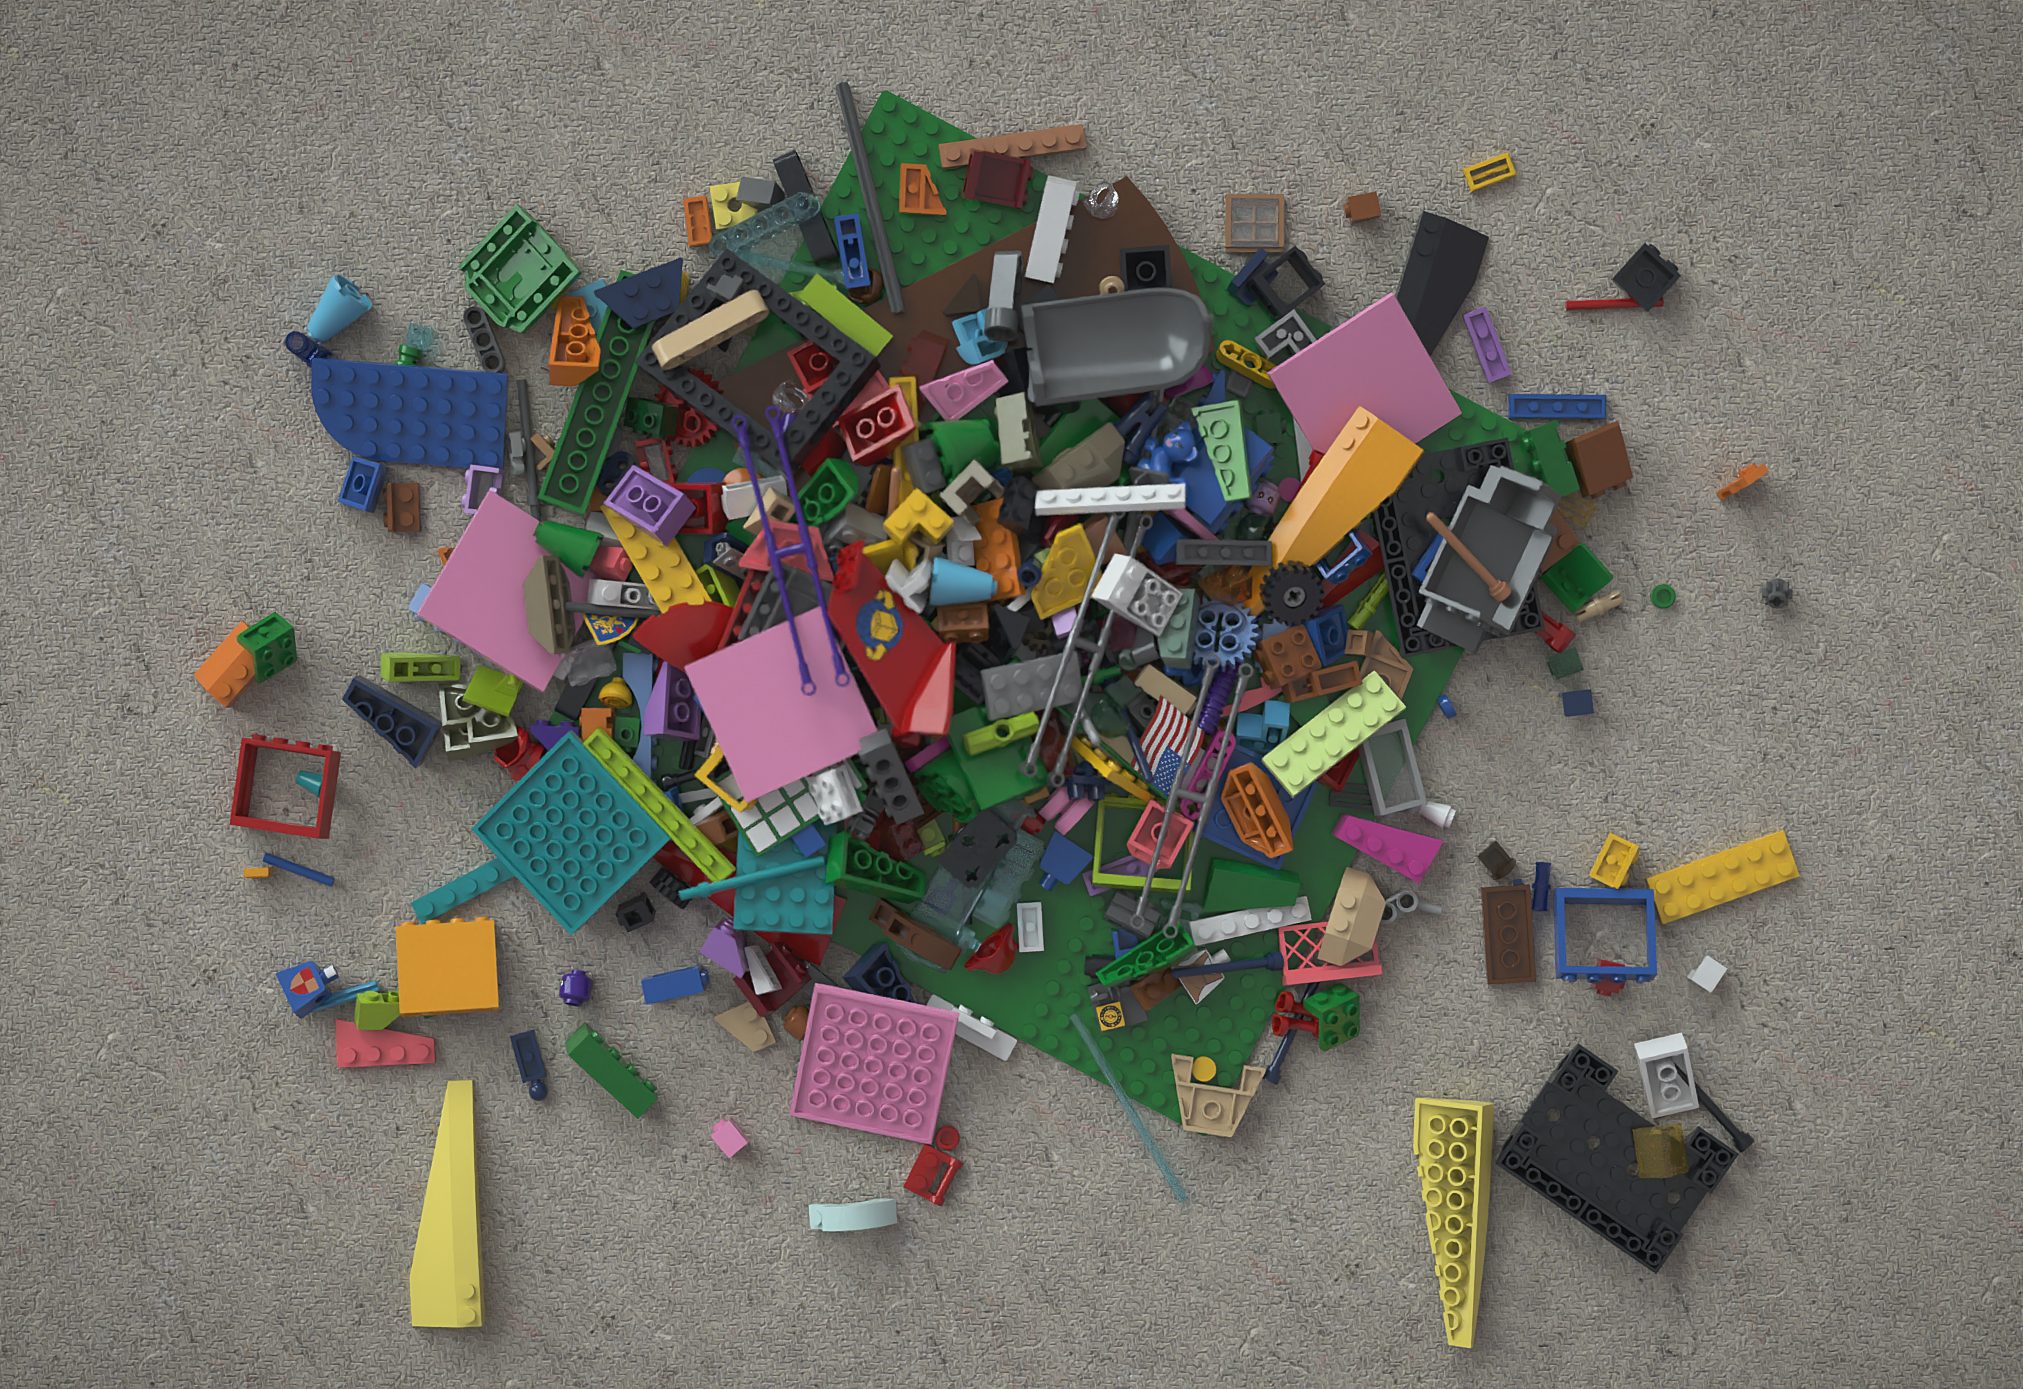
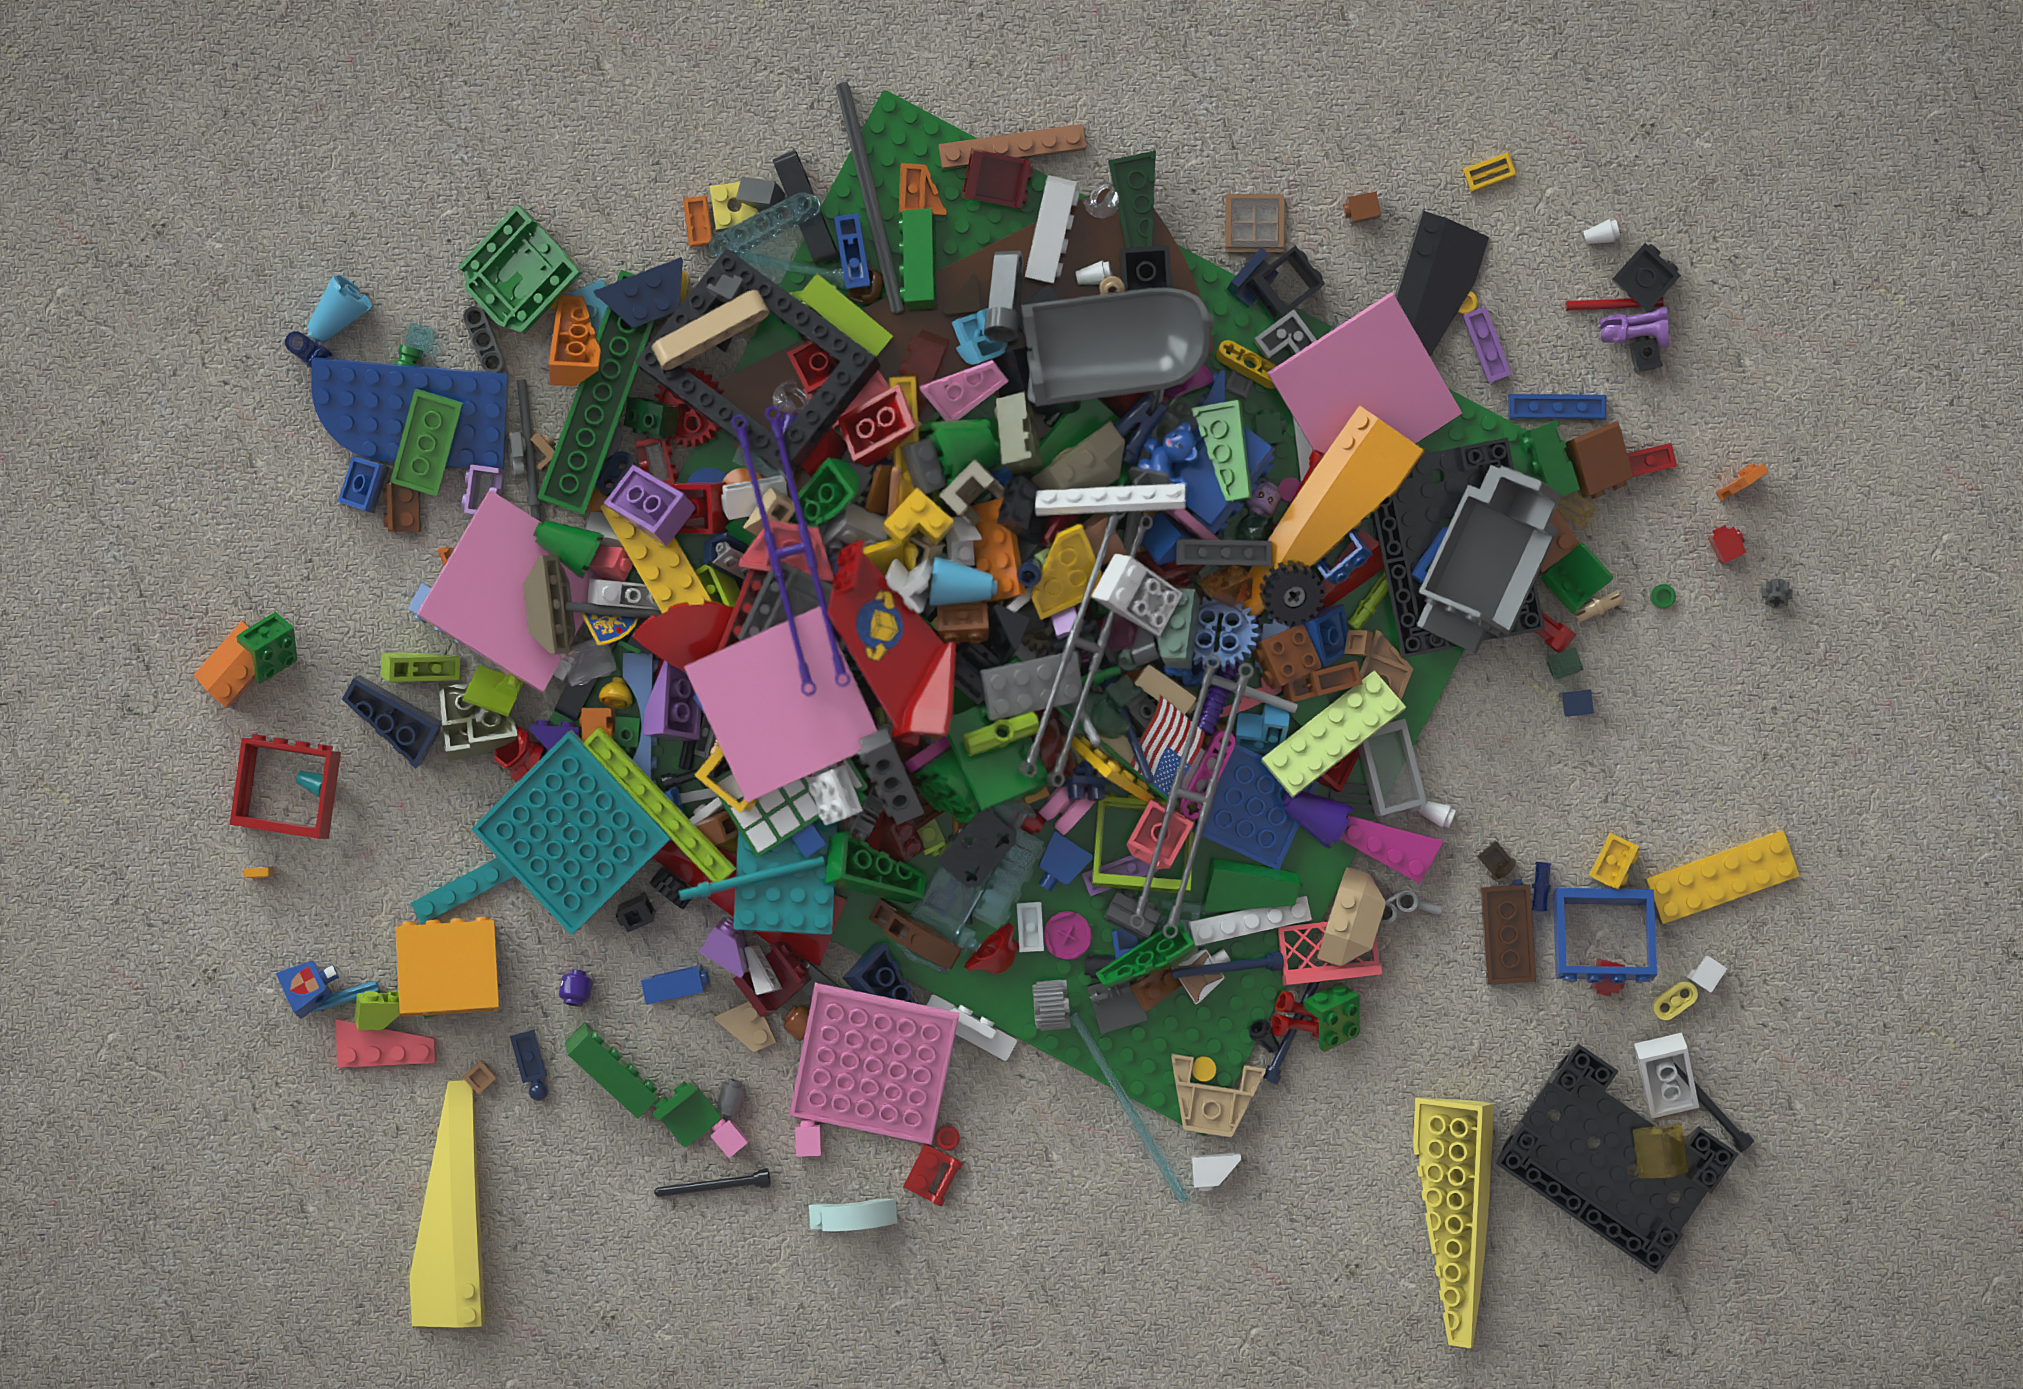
blue bar [263,853,335,887] -> none
yellow tile [1096,1001,1125,1031] -> none
orange wedge [1221,762,1293,858] -> none
nougat piece [1426,513,1512,602] -> none
blue tile [1437,694,1457,719] -> none
none -> bright green plate [390,389,463,496]
none -> medium nougat plate [462,1060,497,1095]
none -> green bracket [652,1080,721,1147]
none -> black piece [654,1168,771,1197]
none -> flat silver brick [717,1078,746,1116]
none -> bright pink brick [795,1120,822,1157]
none -> green brick [899,208,937,310]
none -> light grey brick [1032,980,1070,1031]
none -> dark pink tile [1043,911,1092,960]
none -> white cone [1076,260,1113,285]
none -> dark green wing [1108,151,1156,248]
none -> white slope [1191,1152,1241,1191]
none -> light grey bar [1203,675,1298,714]
none -> black cone [1249,1019,1280,1053]
none -> dark purple cone [1282,791,1353,849]
none -> yellow tile [1457,291,1478,315]
none -> white cone [1583,219,1621,245]
none -> medium lavender piece [1600,307,1669,348]
none -> red plate [1627,443,1677,477]
none -> black brick [1629,336,1663,373]
none -> light yellow plate [1652,981,1698,1020]
none -> red brick [1708,525,1747,564]

